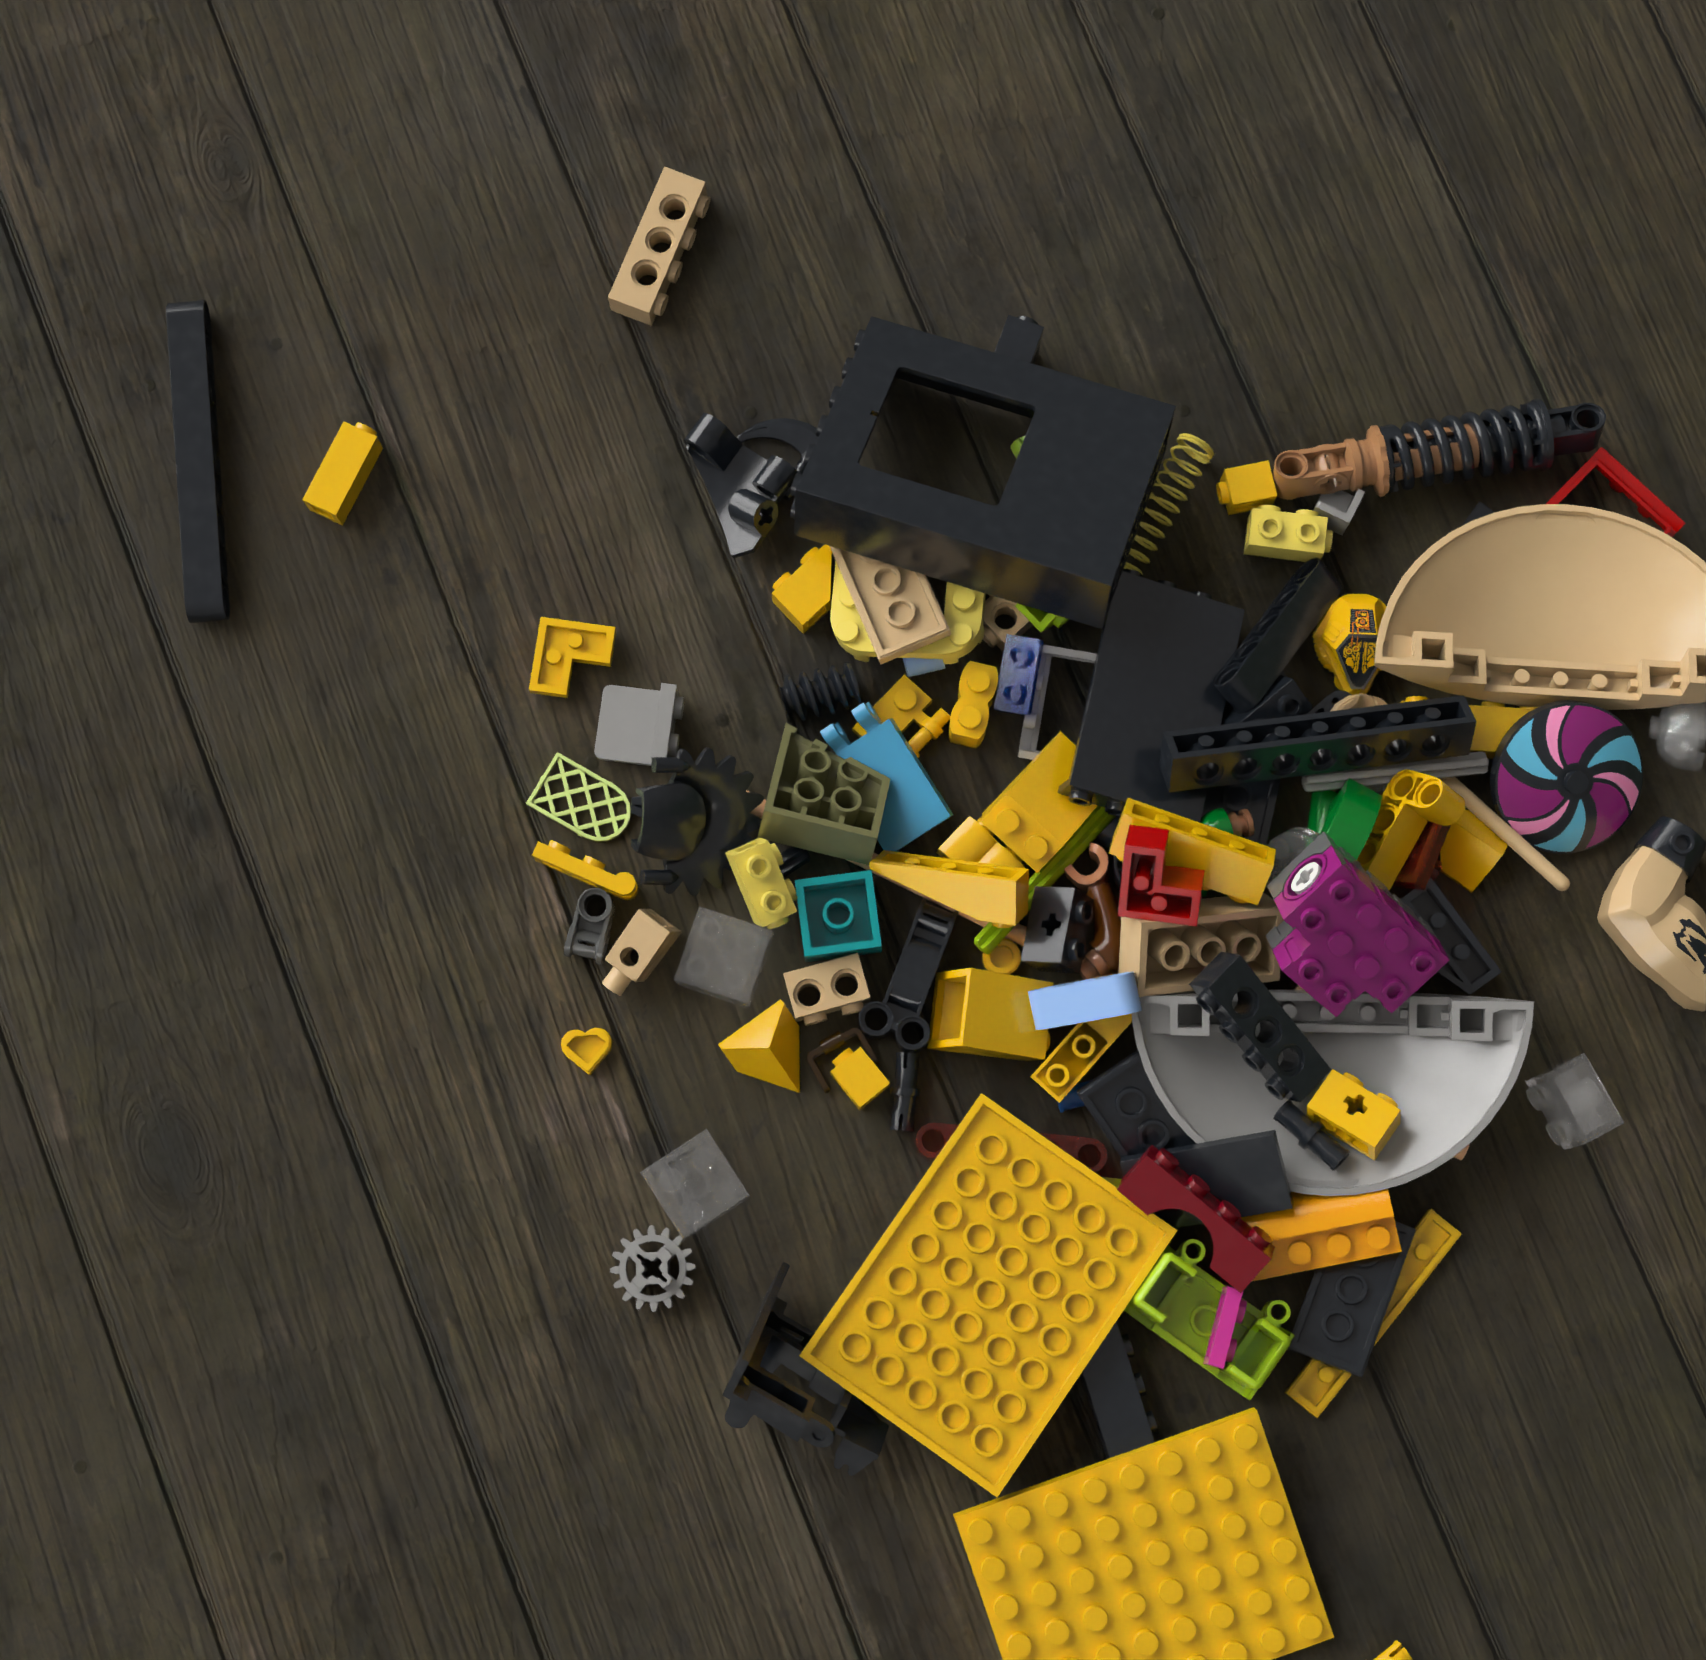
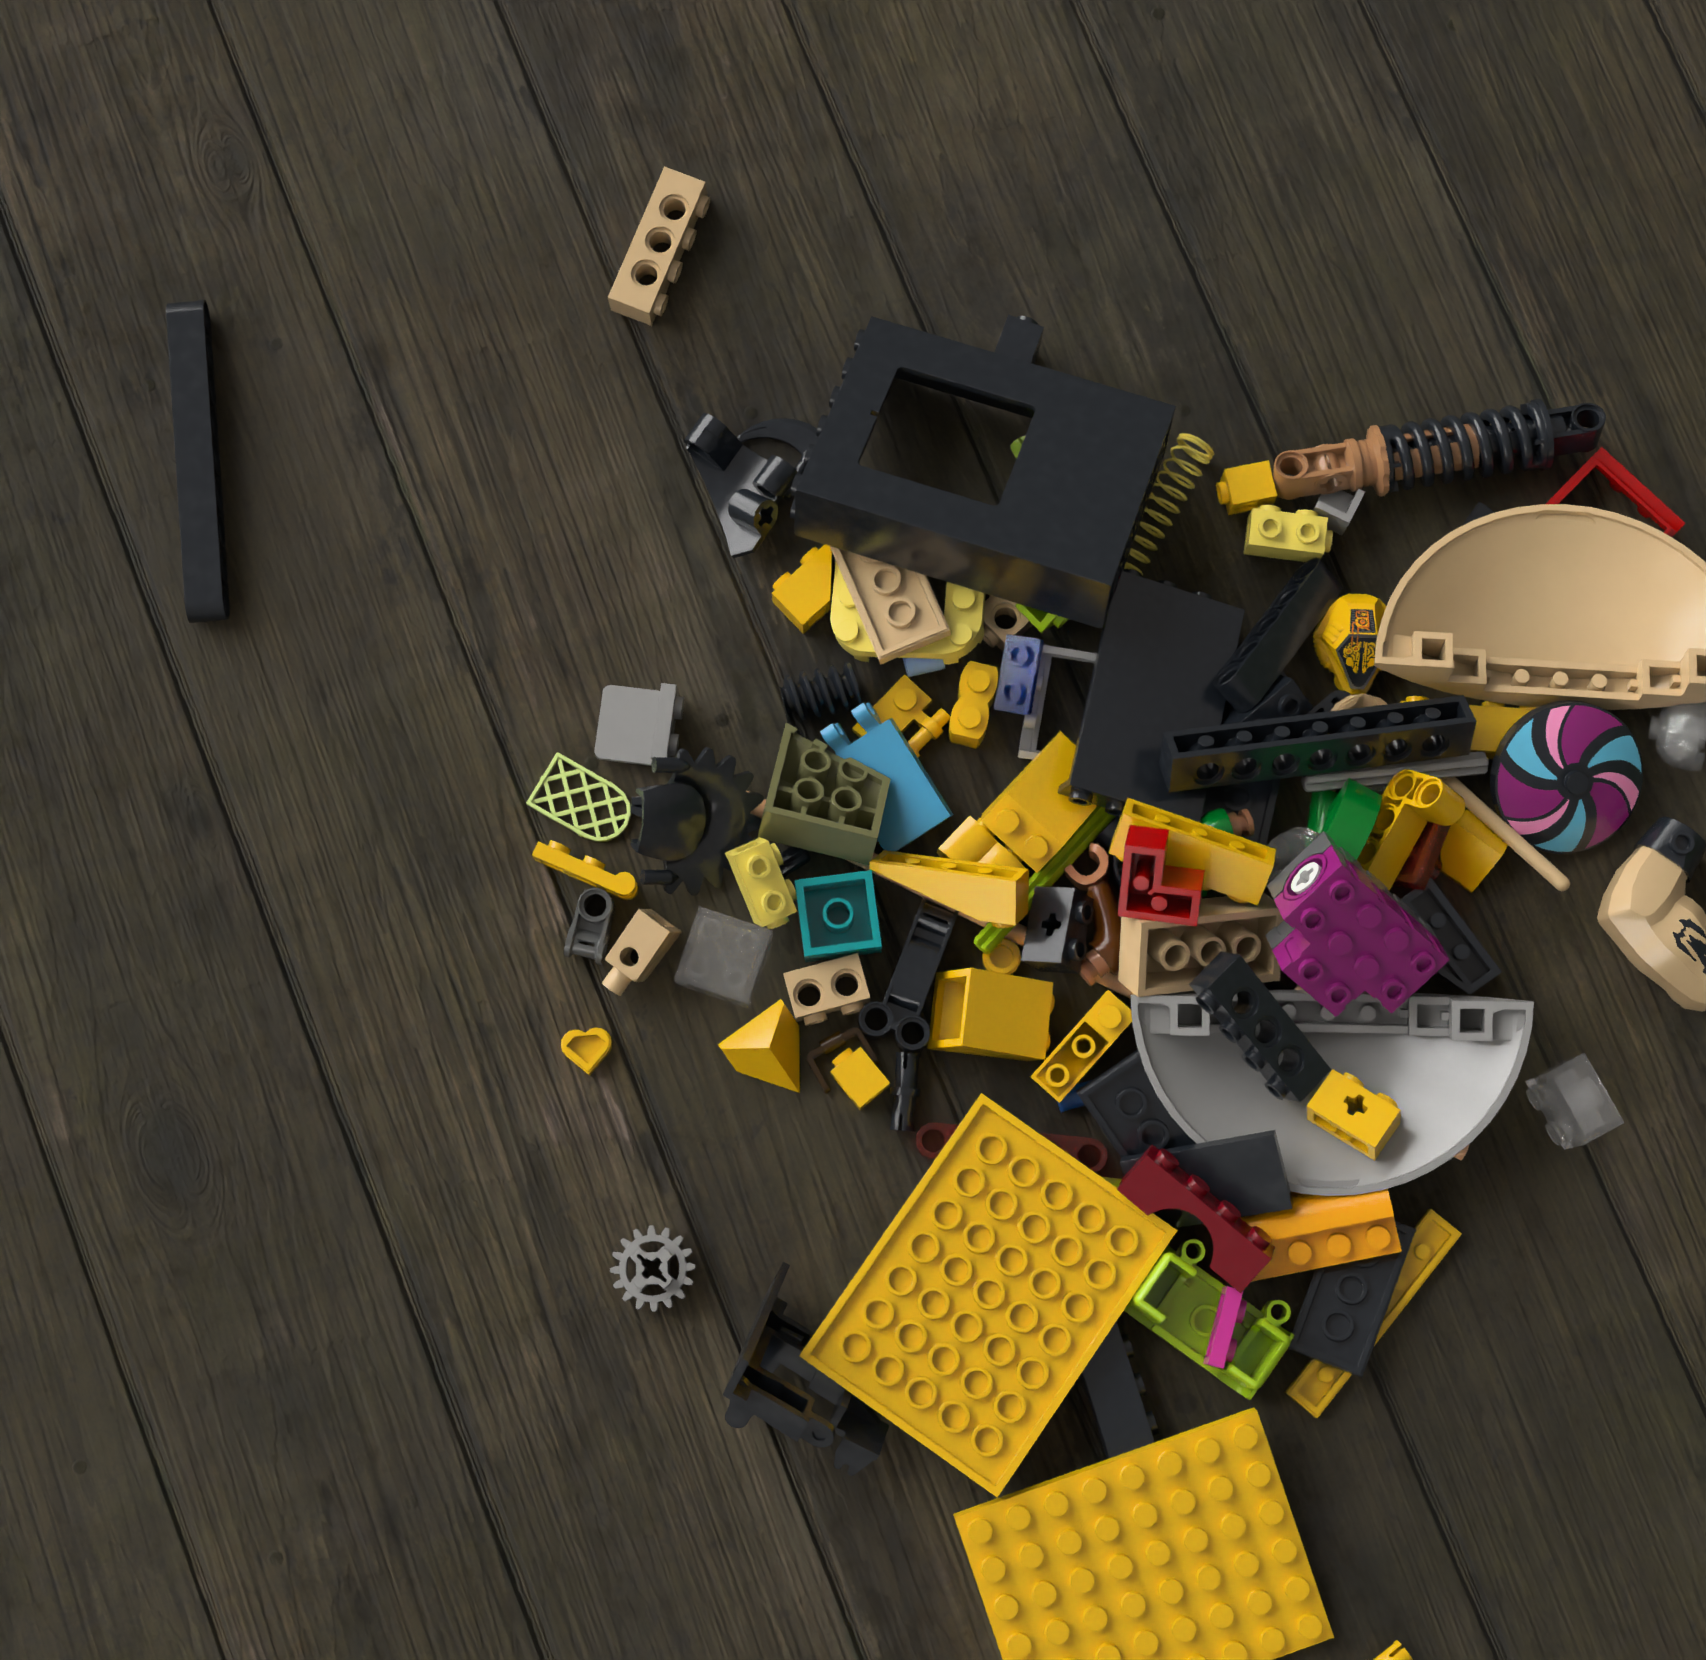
yellow brick [302,421,383,526] -> none
yellow plate [529,617,617,698] -> none
clear brick [640,1129,751,1240] -> none
light blue beam [1028,971,1142,1030] -> none
black pin [1273,1100,1350,1171] -> none

